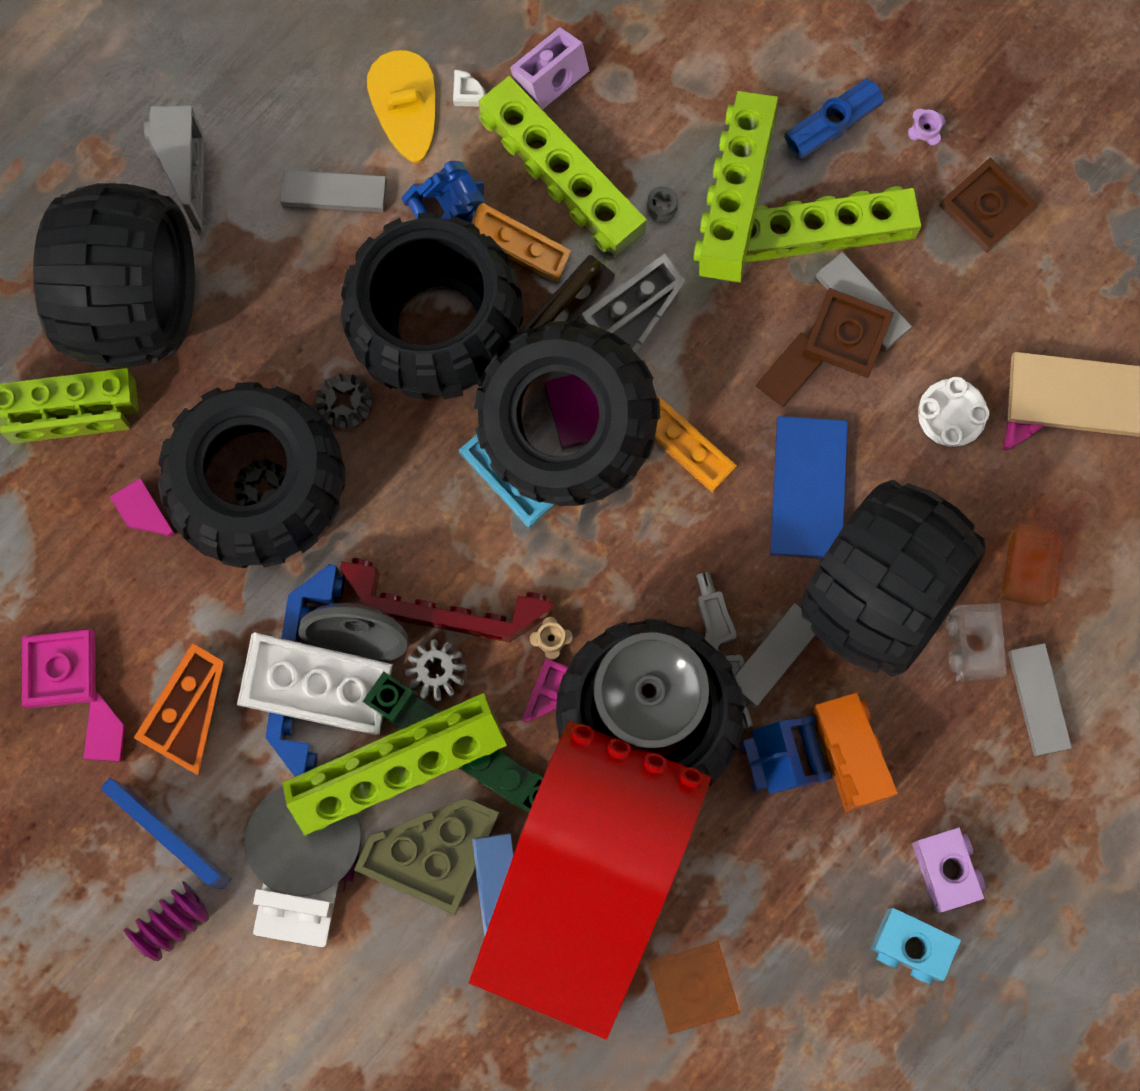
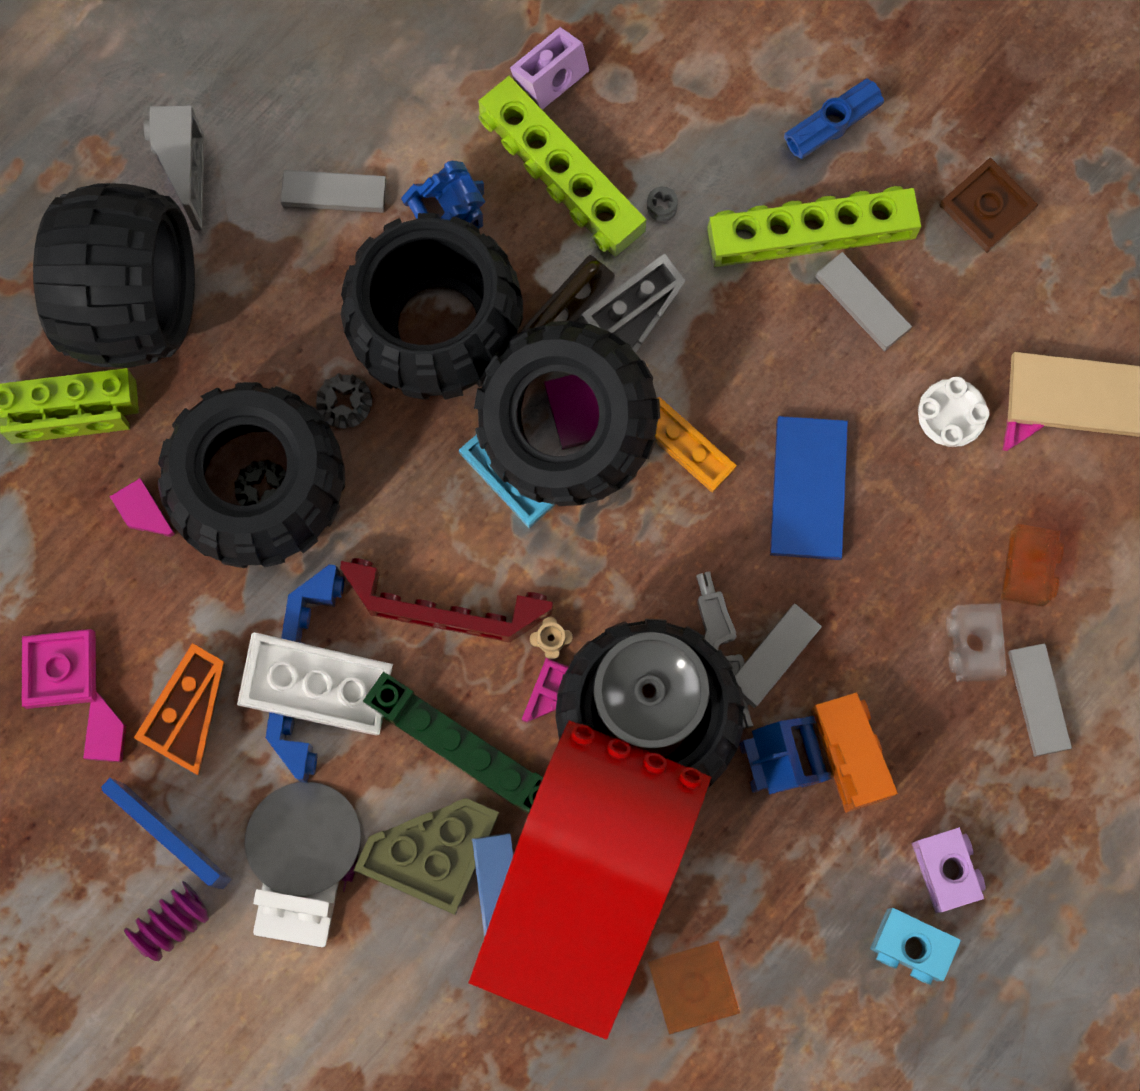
lime brick [282,693,507,836] -> none
dark grey dish [298,602,408,662] -> none
yellow shield [367,50,436,163] -> none
light grey gear [405,639,467,702] -> none
white tile [453,70,486,107] -> none
light orange tile [471,203,571,283] -> none
lime brick [694,91,778,283] -> none
reddish brown tile [756,333,823,408] -> none
black tyre [801,480,986,677] -> none
reddish brown tile [803,288,894,378] -> none
lavender plate [908,109,946,145] -> none

